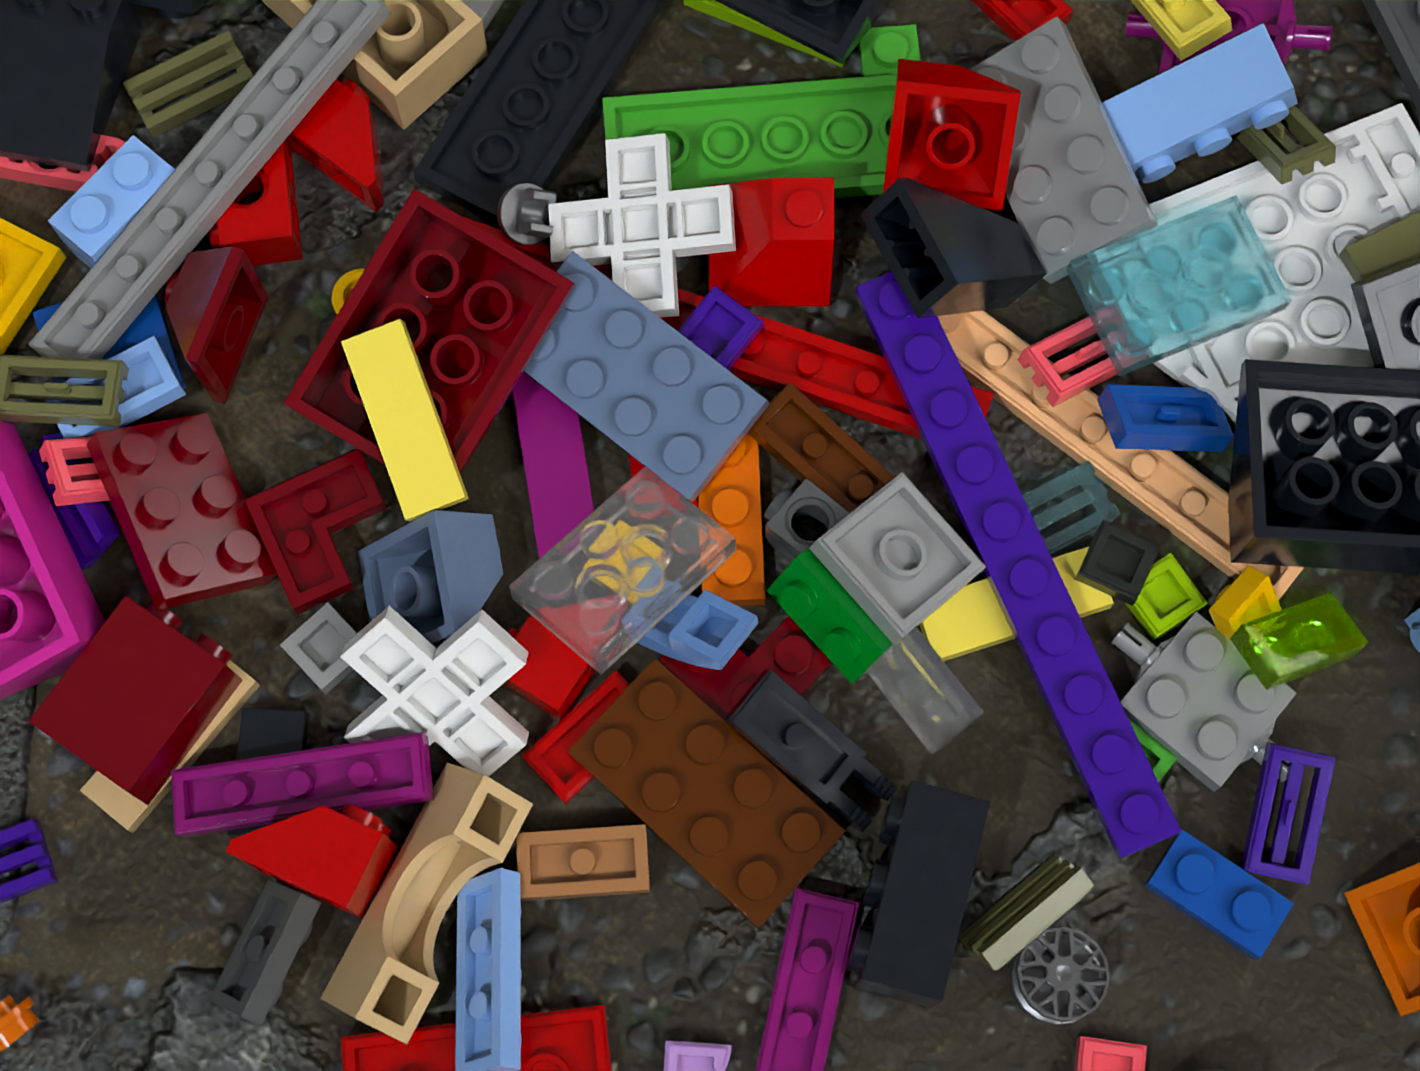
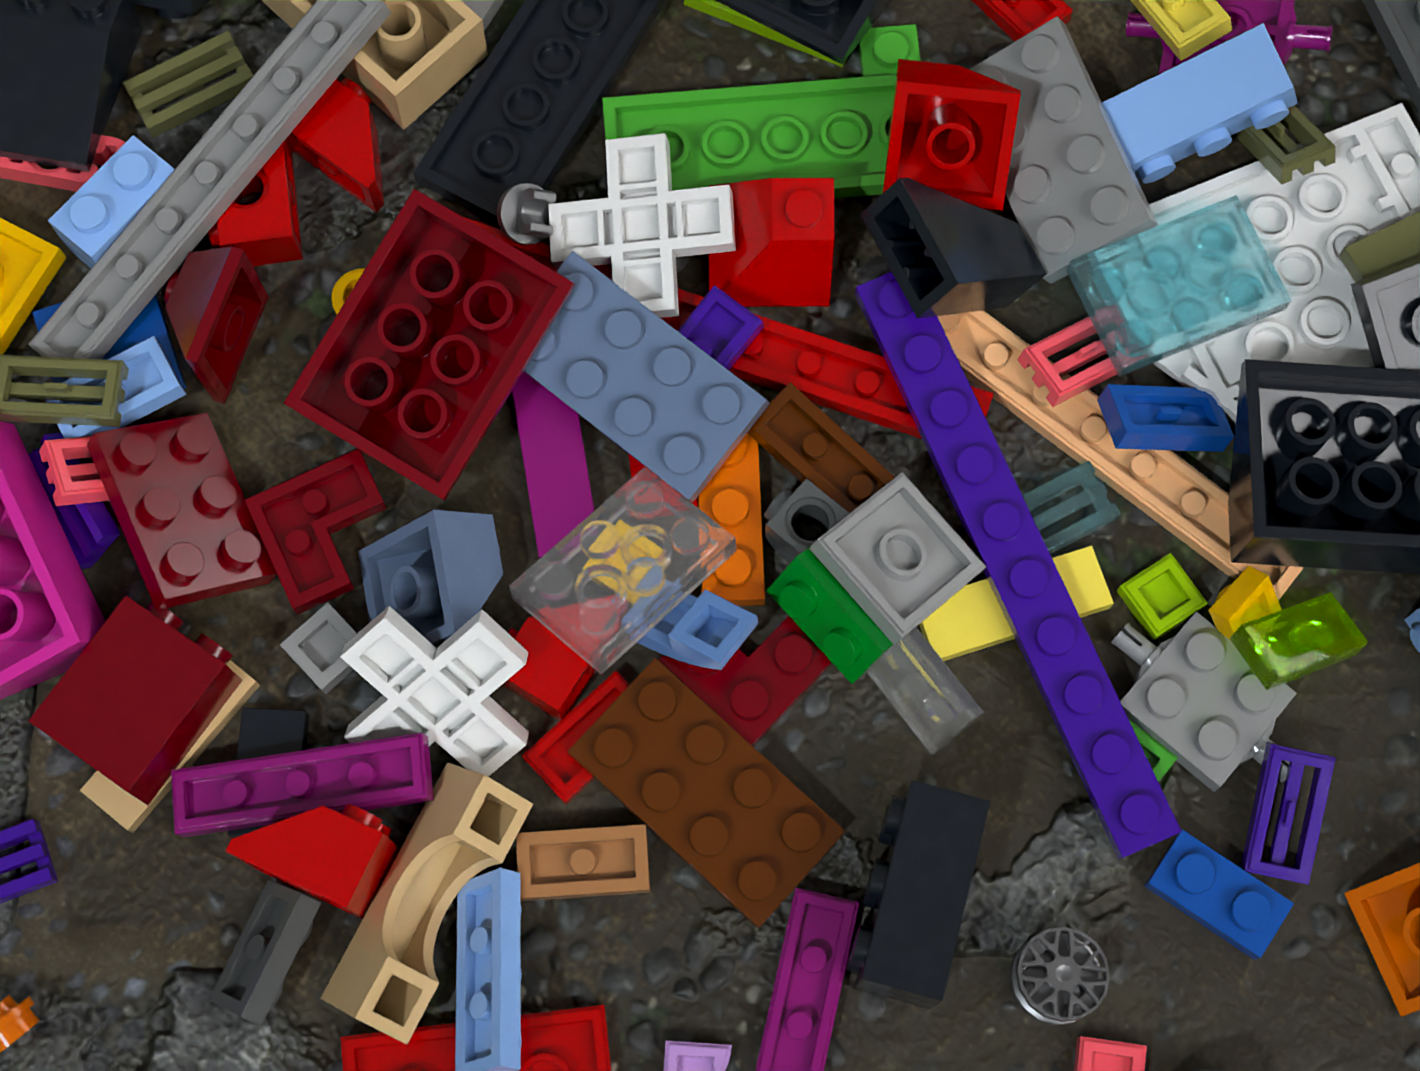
light yellow tile [341,319,469,521] -> none
black hinge [724,669,897,833] -> none
olive tile [958,855,1094,971] -> none
pearl dark grey tile [1075,519,1161,606] -> none

